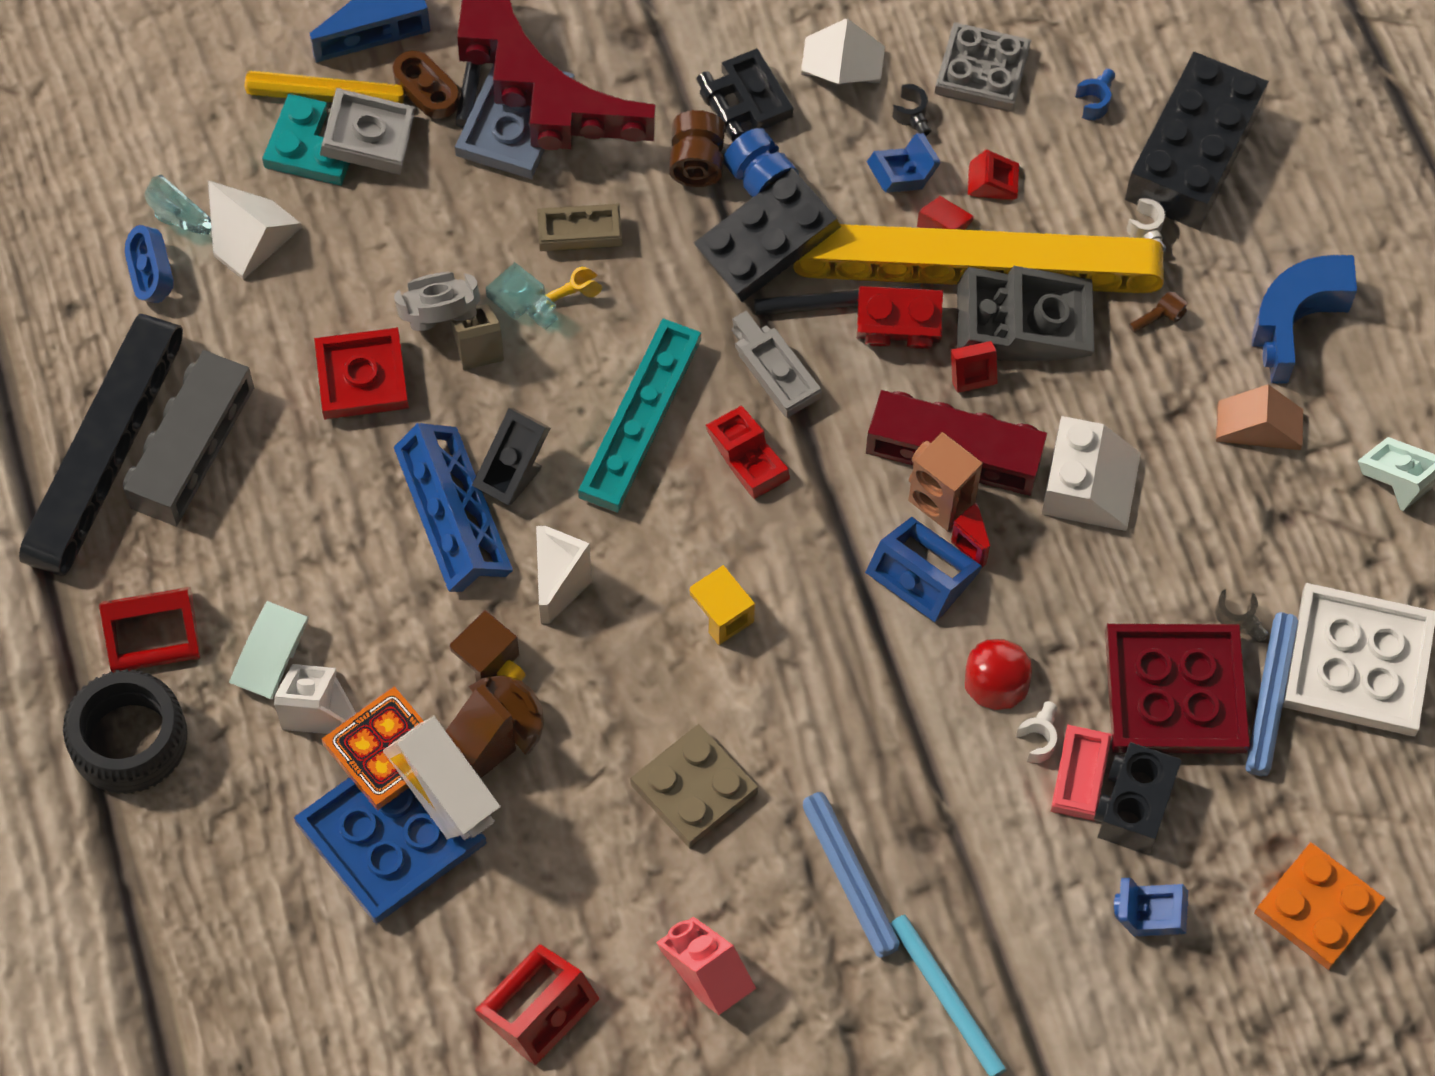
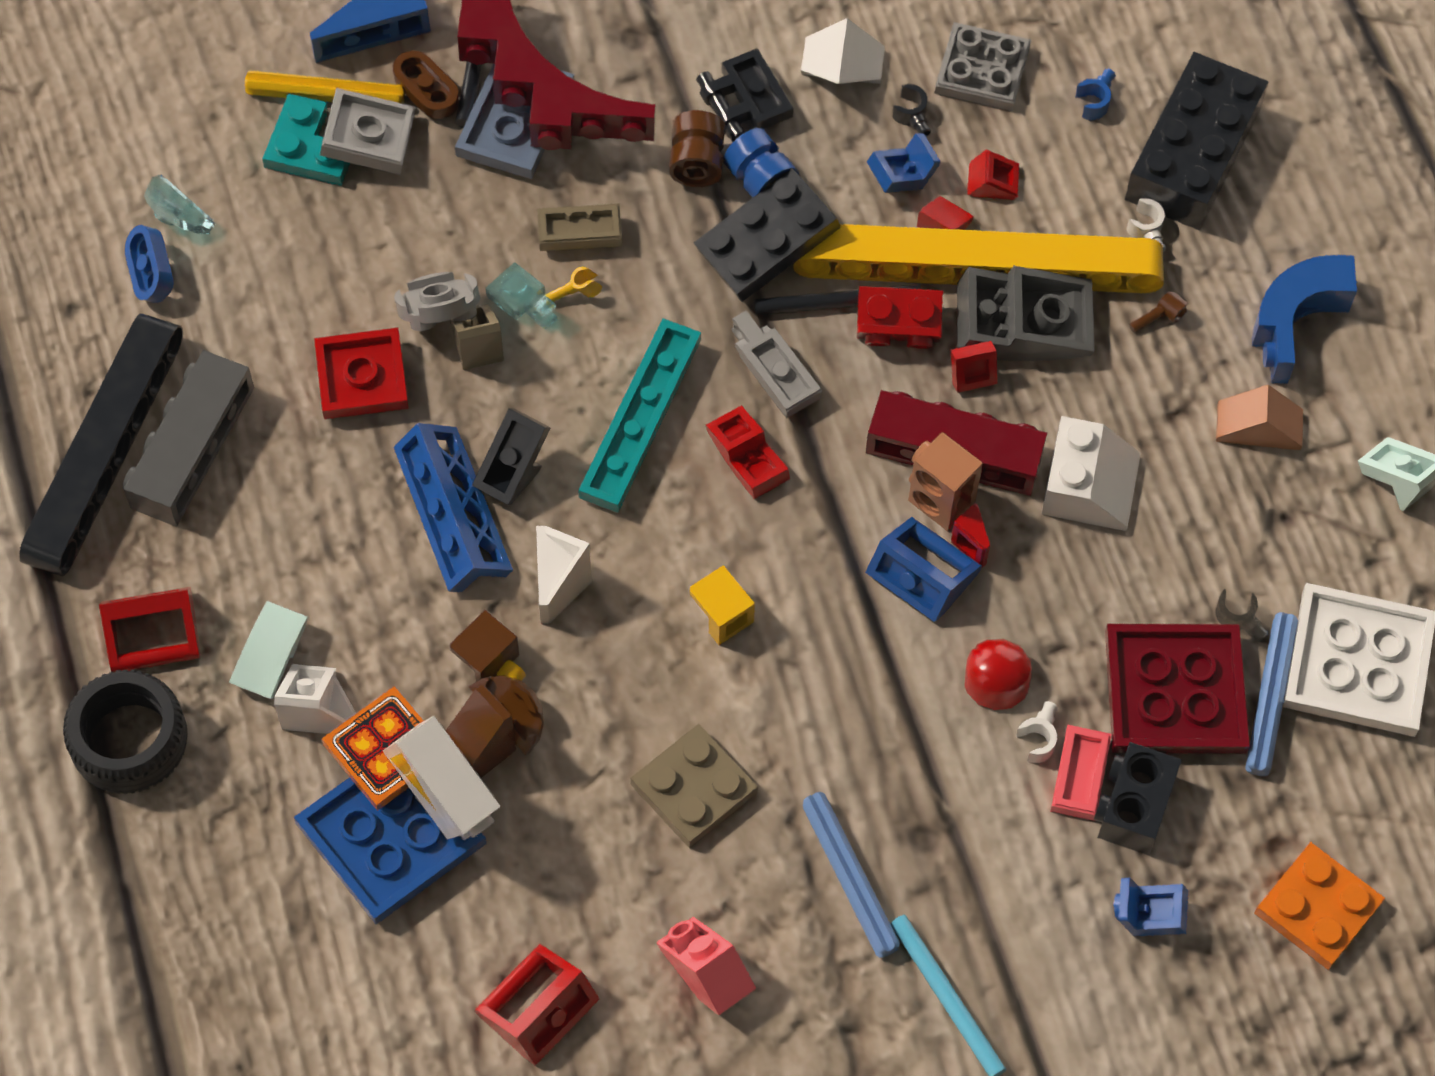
white slope [208,180,302,280] -> none

